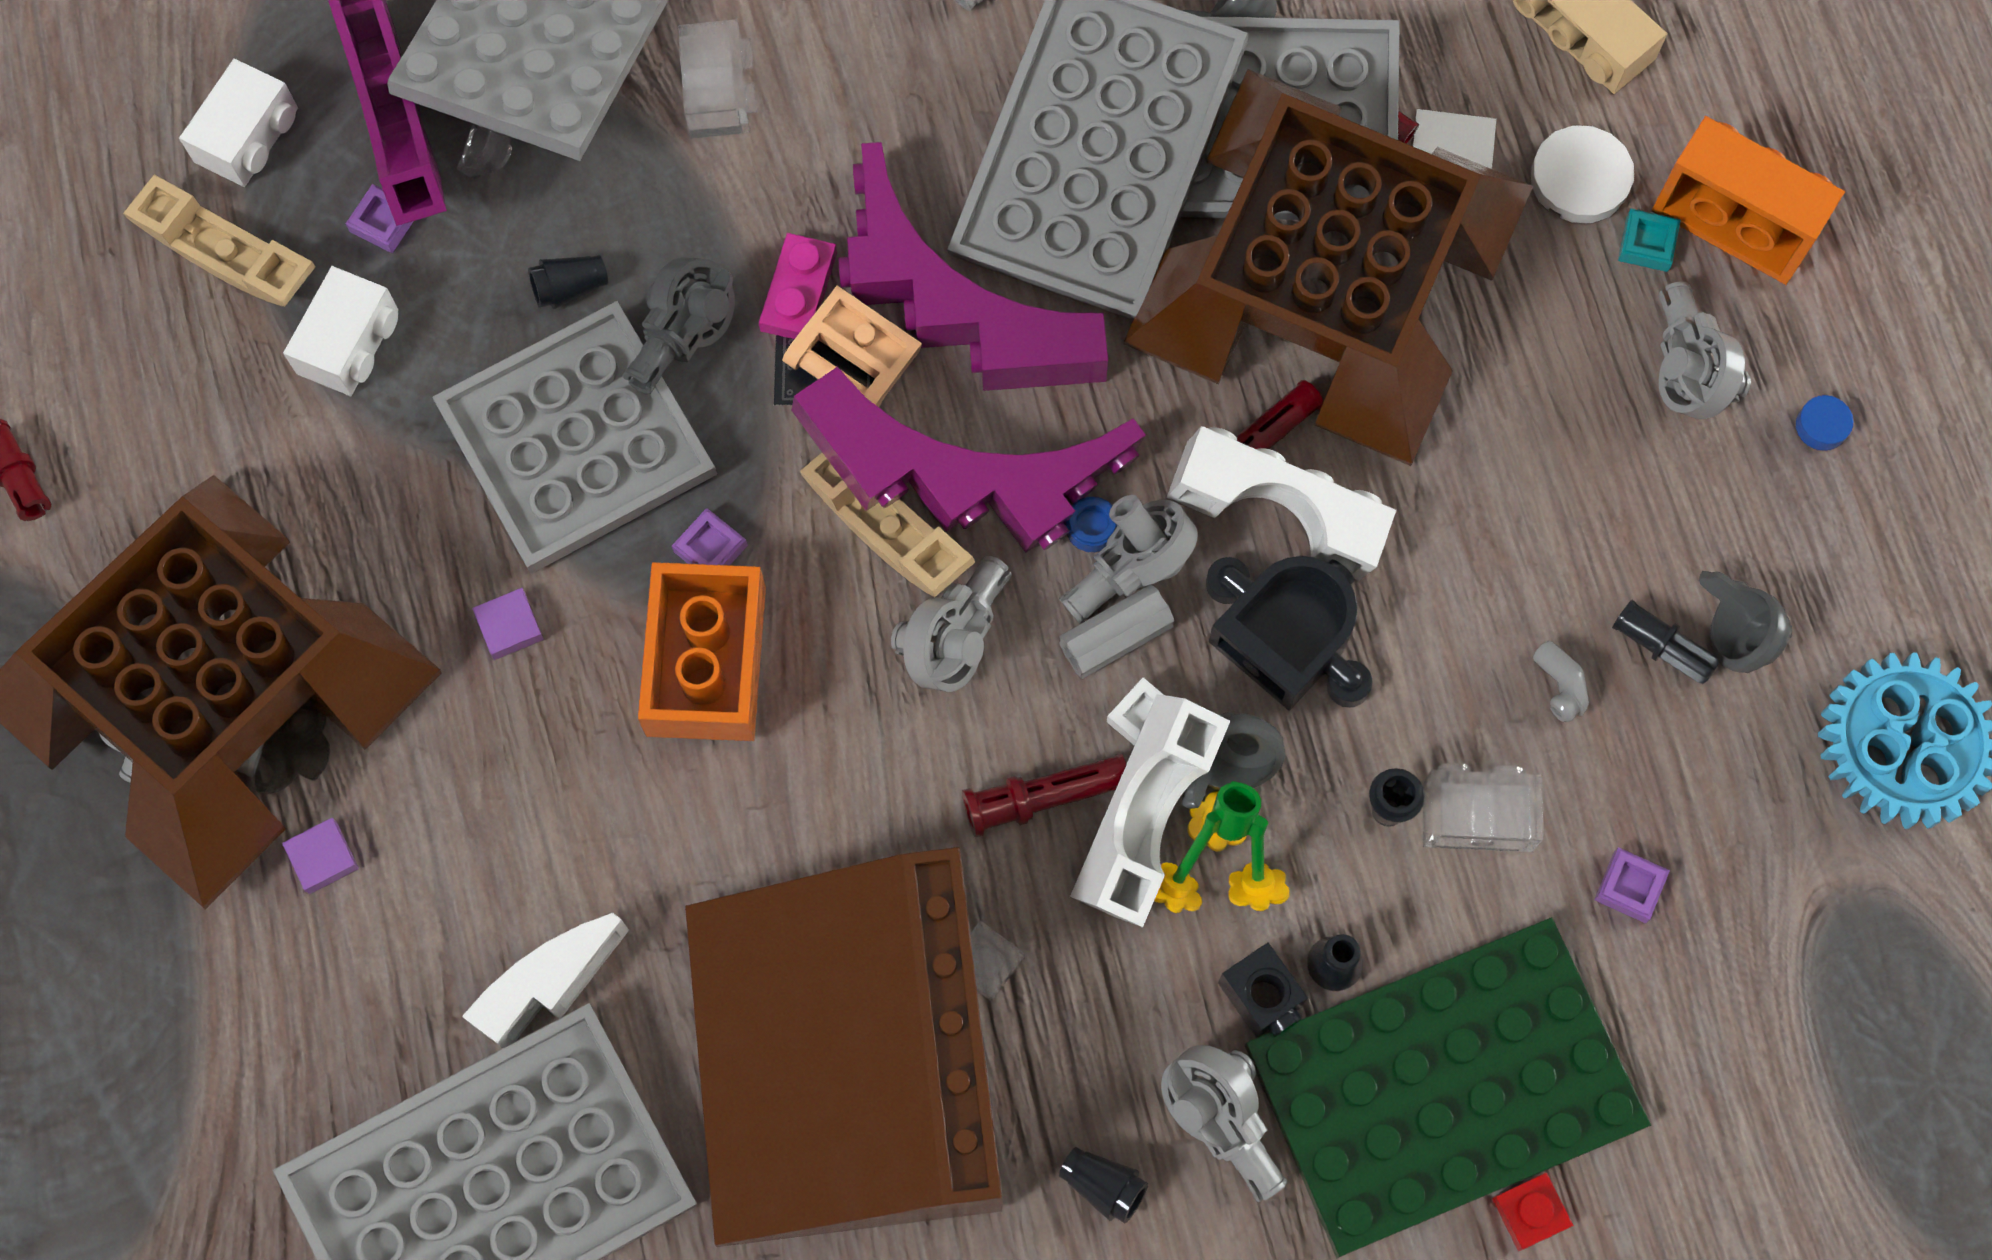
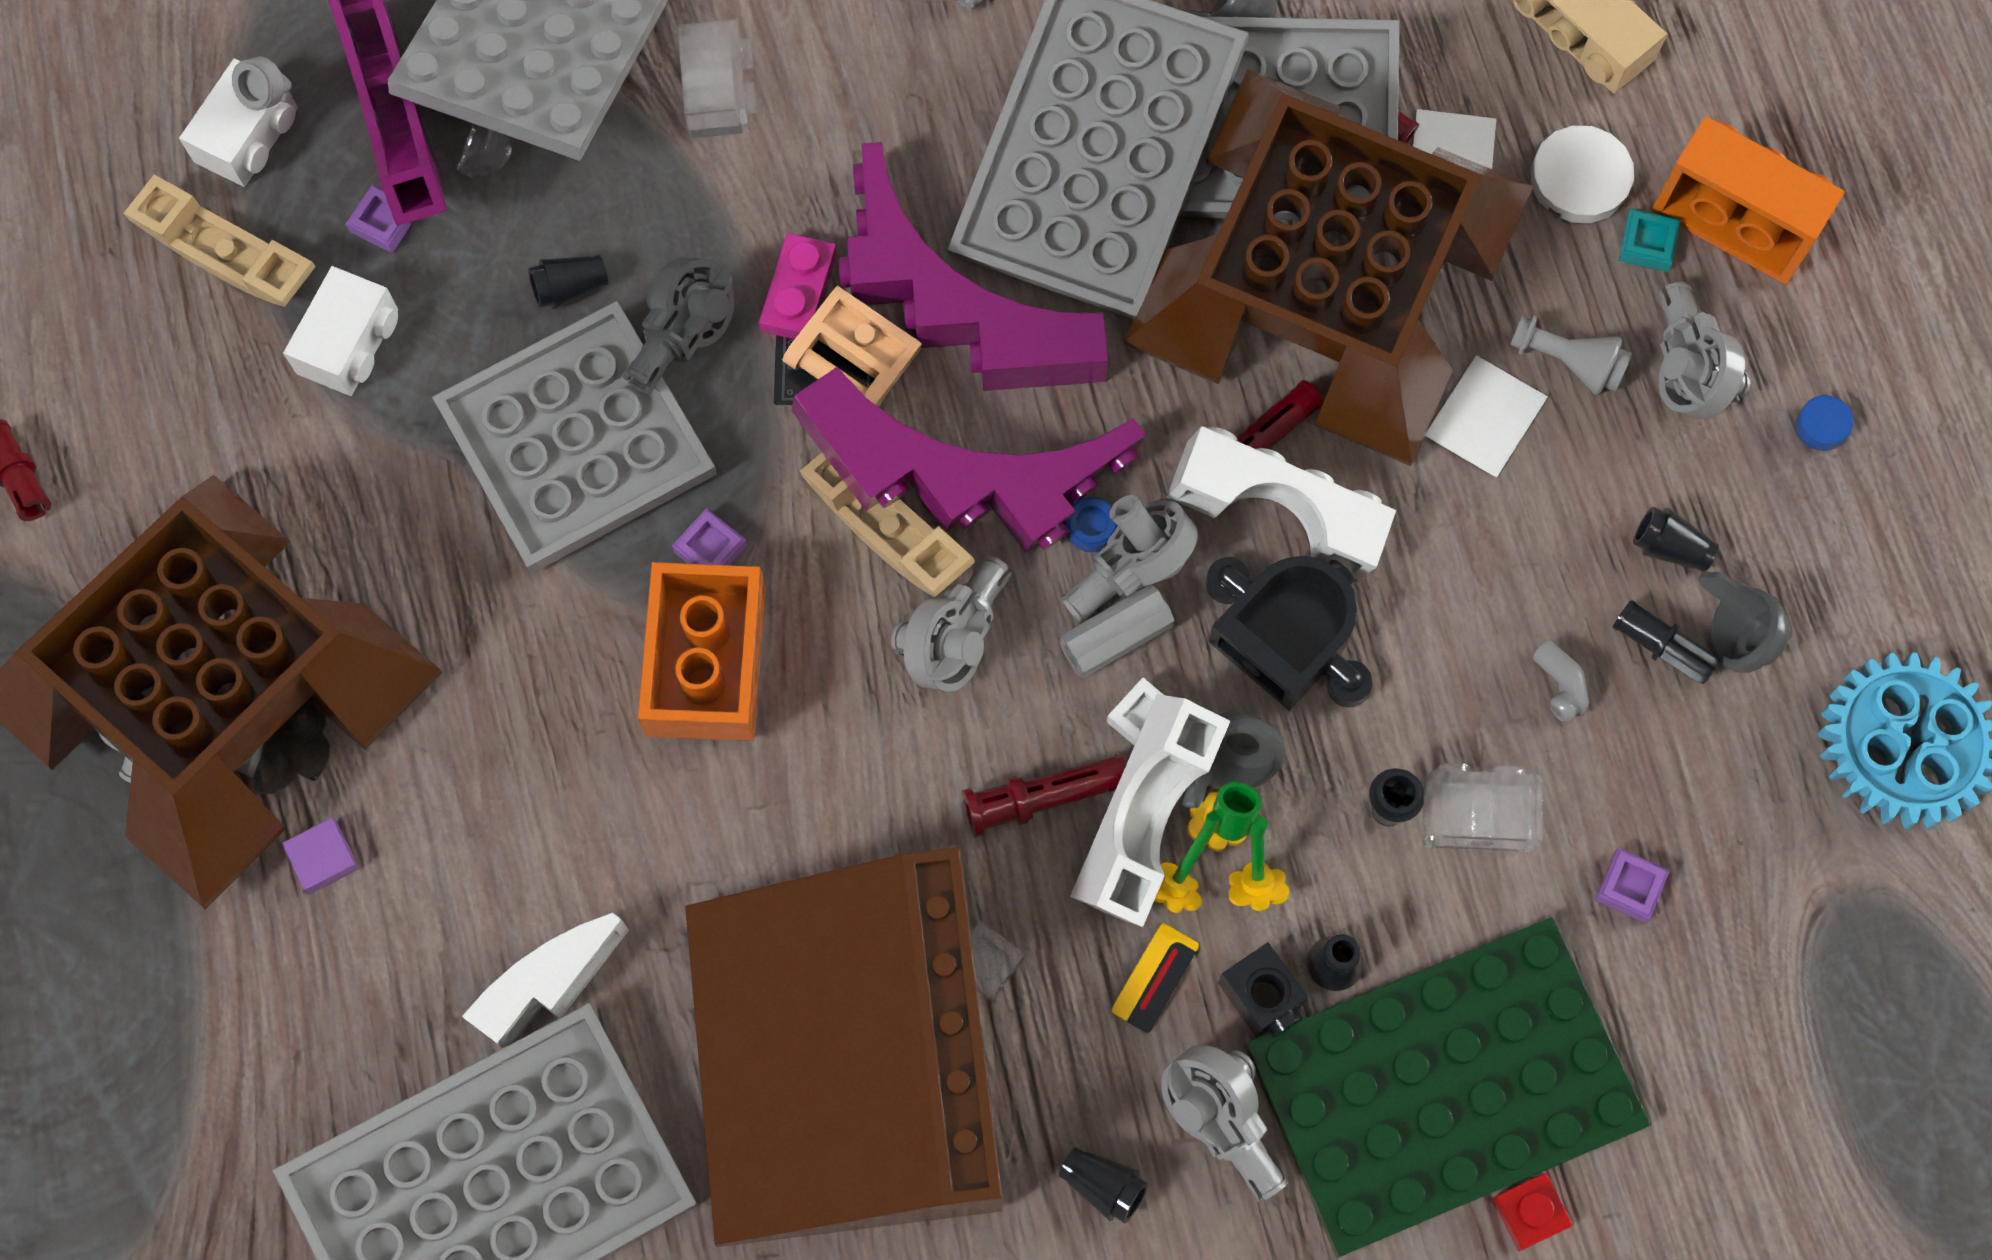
medium lavender tile [472,588,544,660] -> none
none -> light grey tile [232,56,292,111]
none -> sticker [1111,923,1199,1033]
none -> white sticker [1425,355,1548,478]
none -> light grey piece [1510,315,1632,395]
none -> black cone [1633,507,1719,572]

